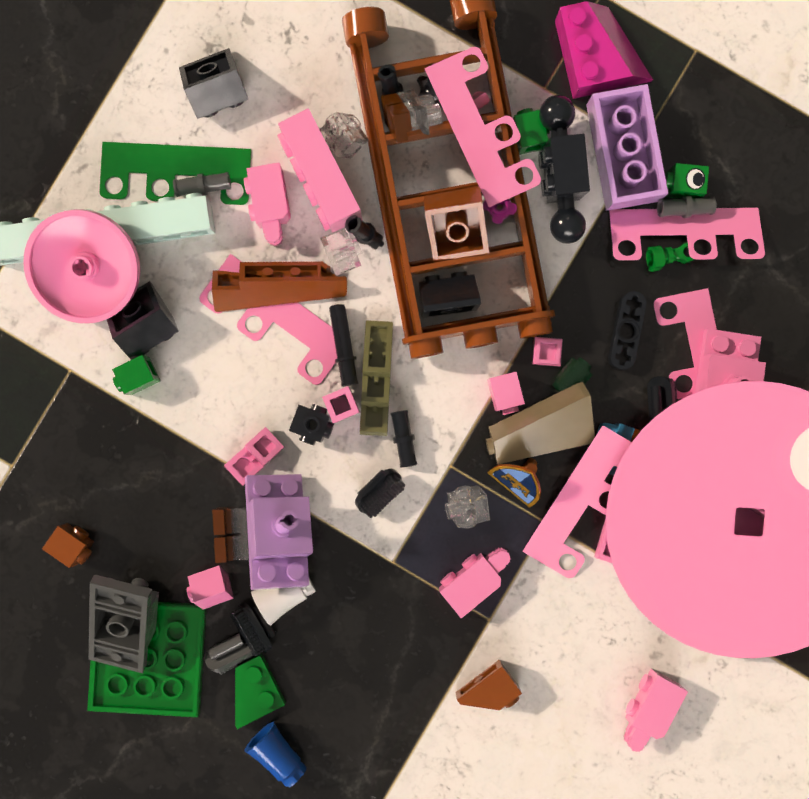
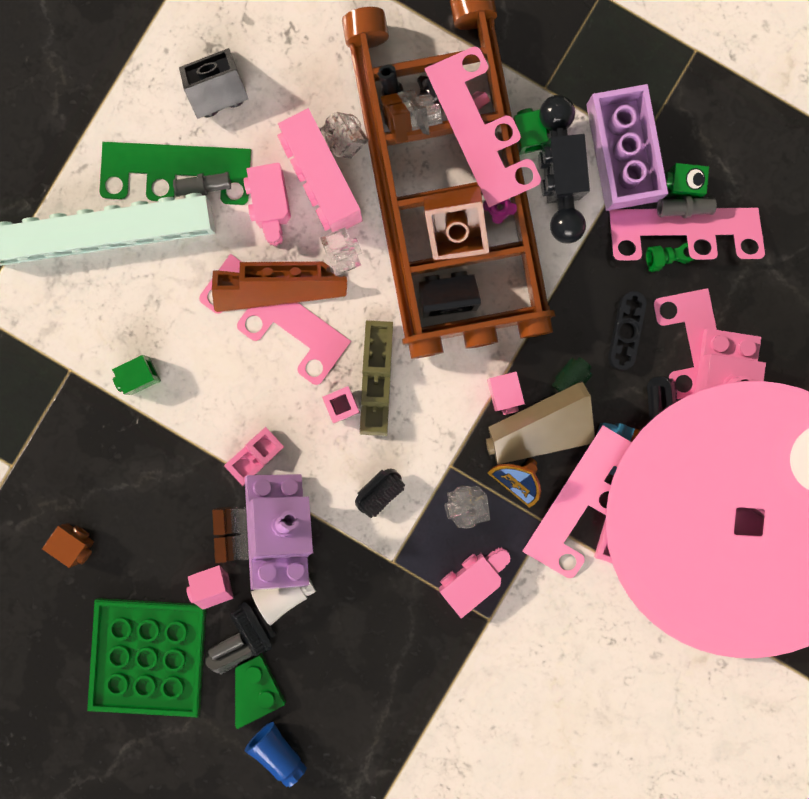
bright pink dish [24,209,140,323] -> none
dark grey brick [89,575,159,673] -> none
black slope [106,281,179,360] -> none
black brick [289,403,334,446] -> none
black axle [329,304,359,387] -> none
black axle [345,215,384,250] -> none
black pin [390,410,417,468] -> none
dark orange slope [455,660,522,710] -> none
bright pink tile [532,337,563,367] -> none
dark pink wedge [555,1,653,99] -> none
bright pink hinge [623,669,688,752] -> none

